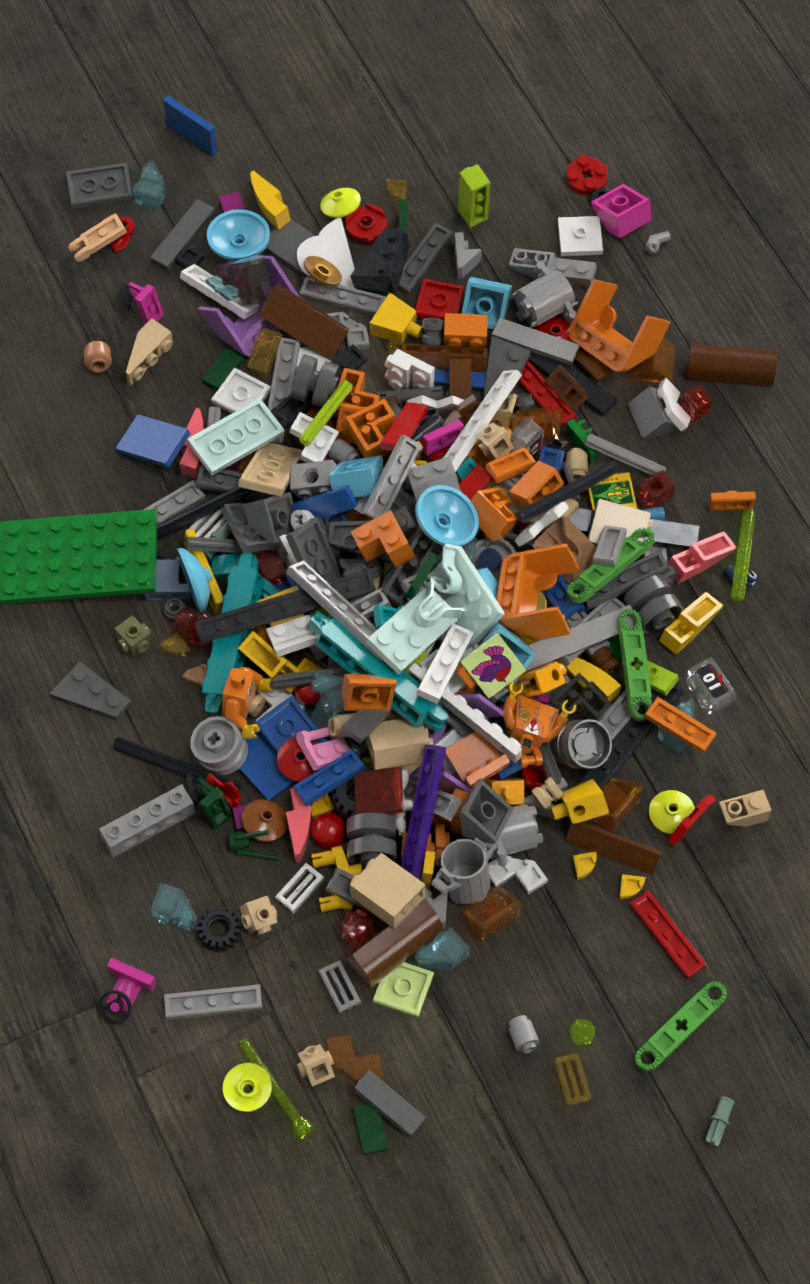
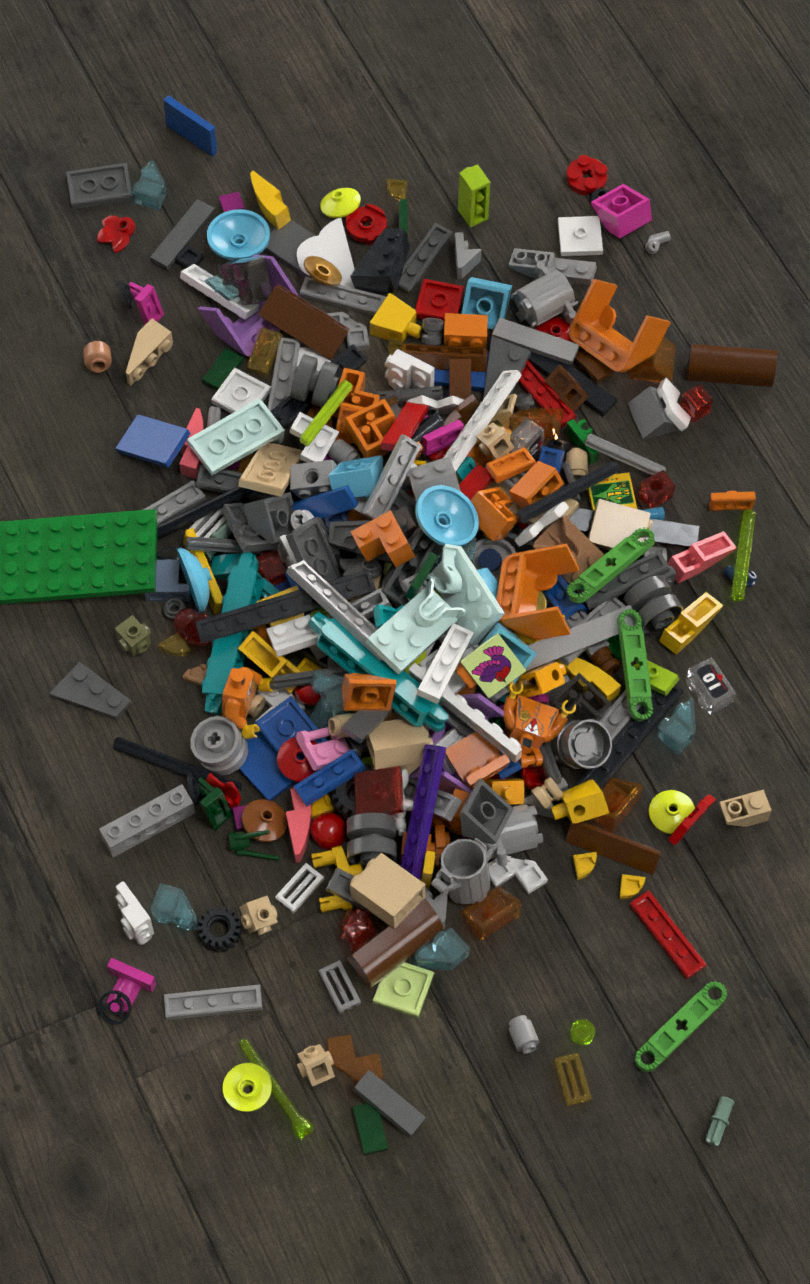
light nougat hinge [68,214,127,262] -> none
light grey tile [593,525,627,567] -> none
orange plate [644,697,717,754] -> none
none -> white plate [115,881,154,945]

